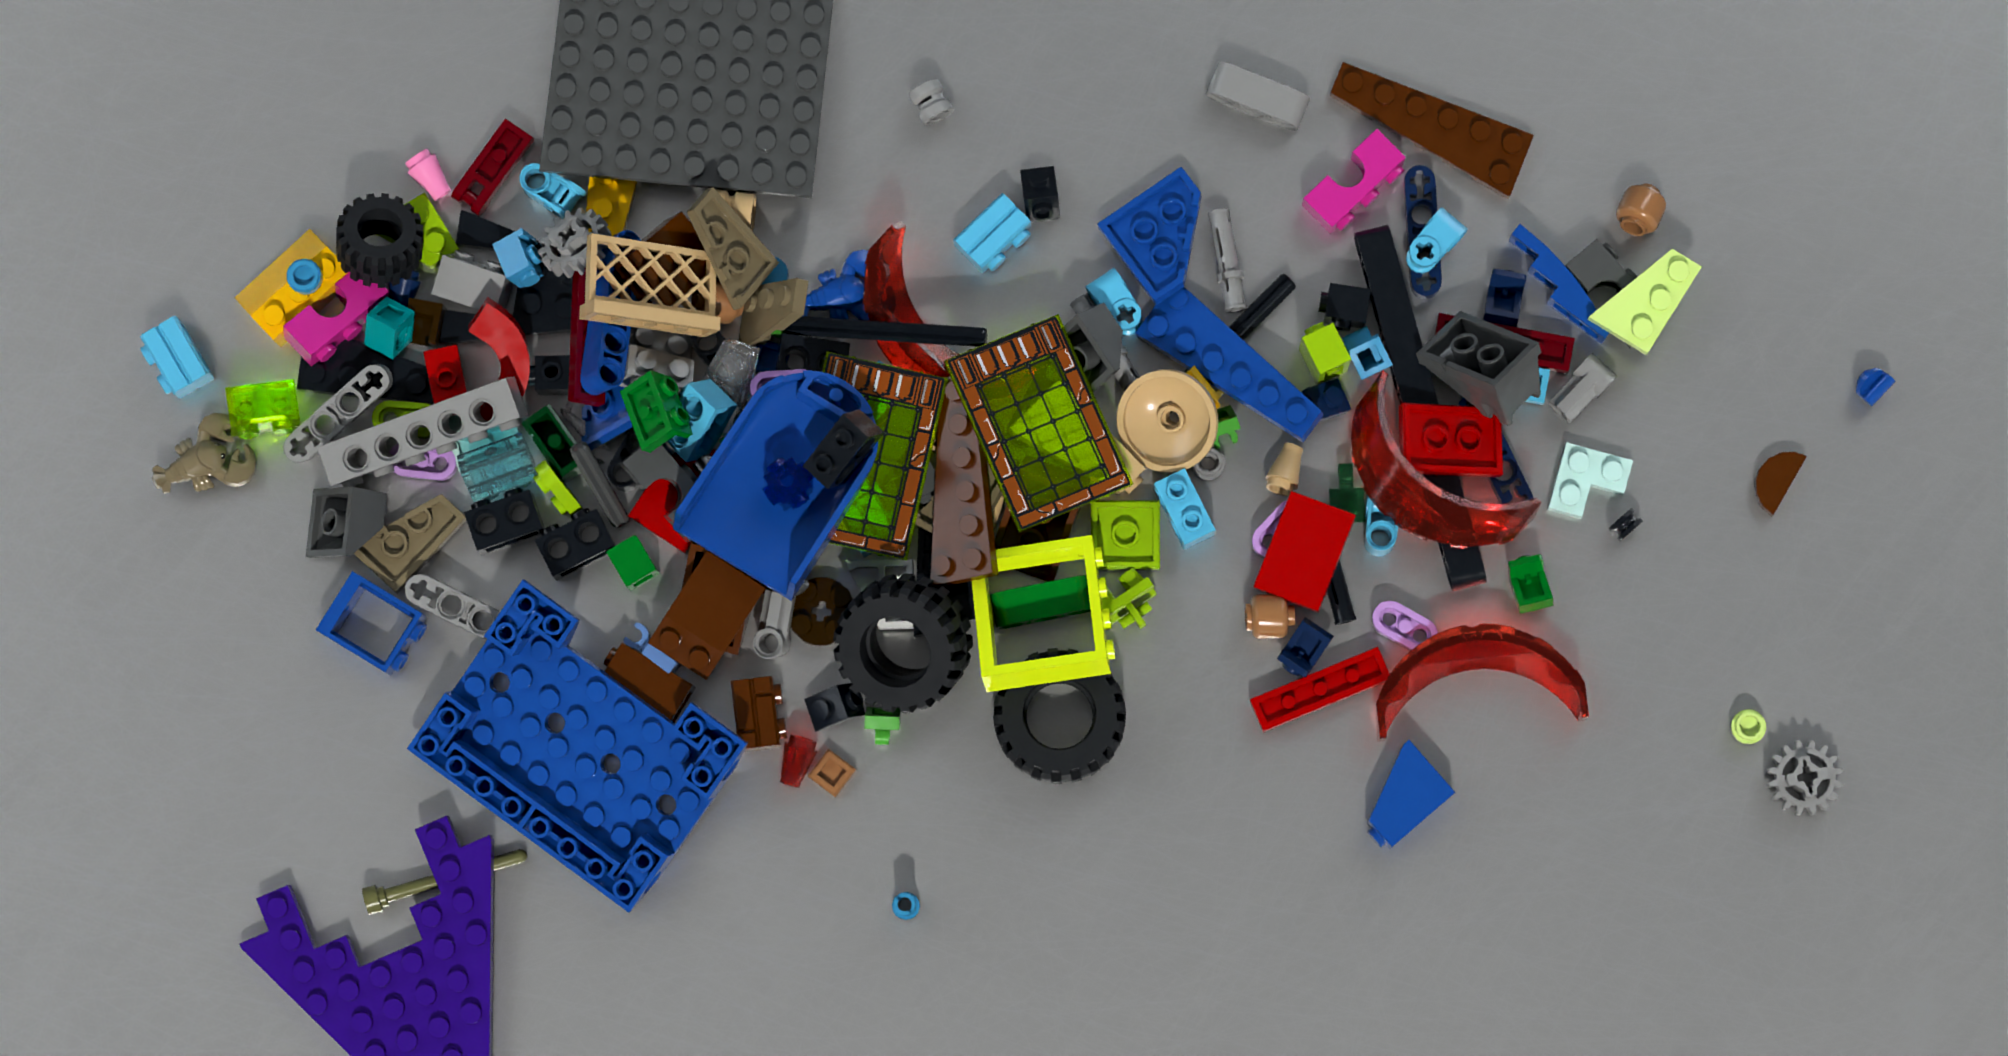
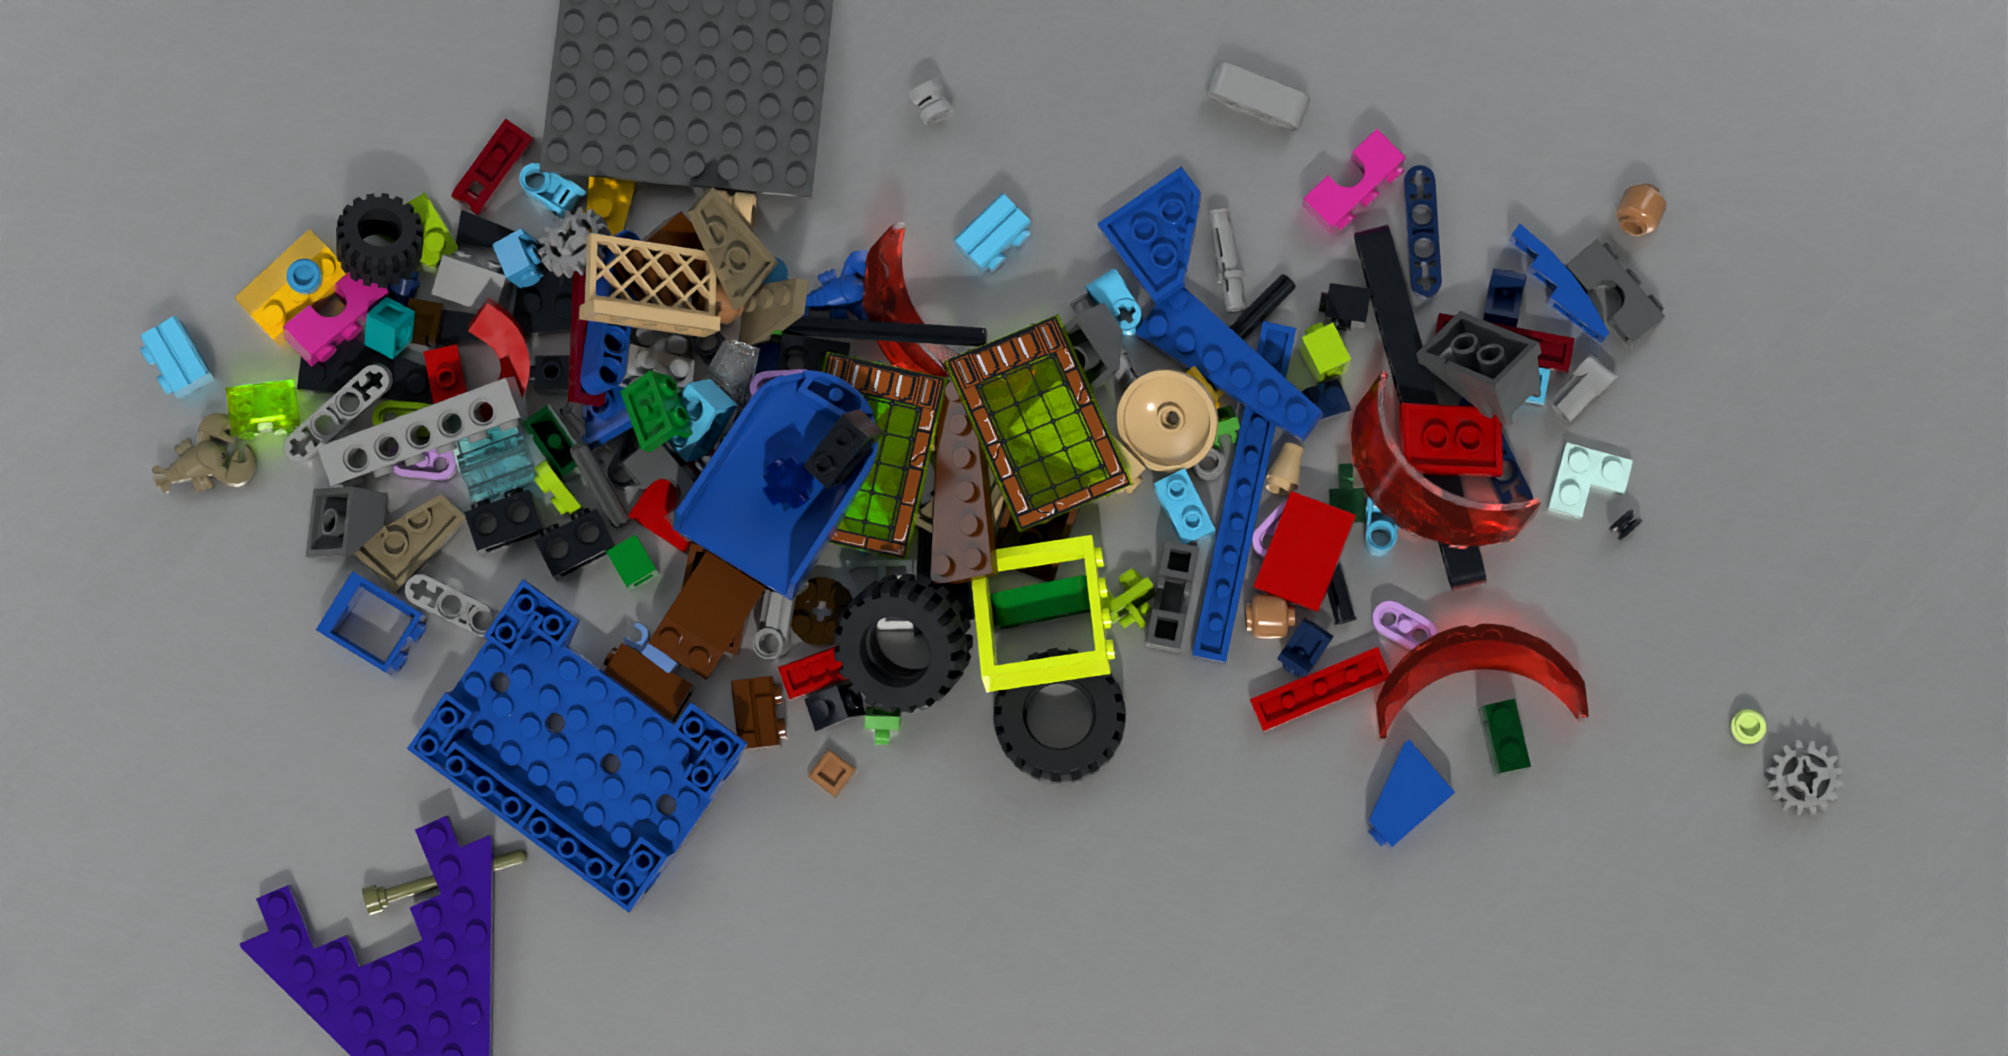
bright pink cone [405,149,452,201] -> none
clear red cone [780,734,818,788] -> none
dark azure pin [892,892,920,920] -> none
black bracket [1020,166,1060,222] -> none
lime plate [1091,500,1160,570] -> none
reddish brown wing [1330,62,1534,199] -> none
dark azure brick [1342,326,1393,380] -> none
medium azure piece [1406,207,1468,274] -> none
green bracket [1508,554,1554,614] -> none
yellowish green wing [1587,249,1702,355] -> none
reddish brown tile [1754,452,1807,517] -> none
blue plate [1856,368,1896,407] -> none
none -> red plate [778,645,849,701]
none -> dark grey arch [1145,540,1200,653]
none -> blue plate [1192,321,1297,664]
none -> dark green brick [1478,699,1531,777]

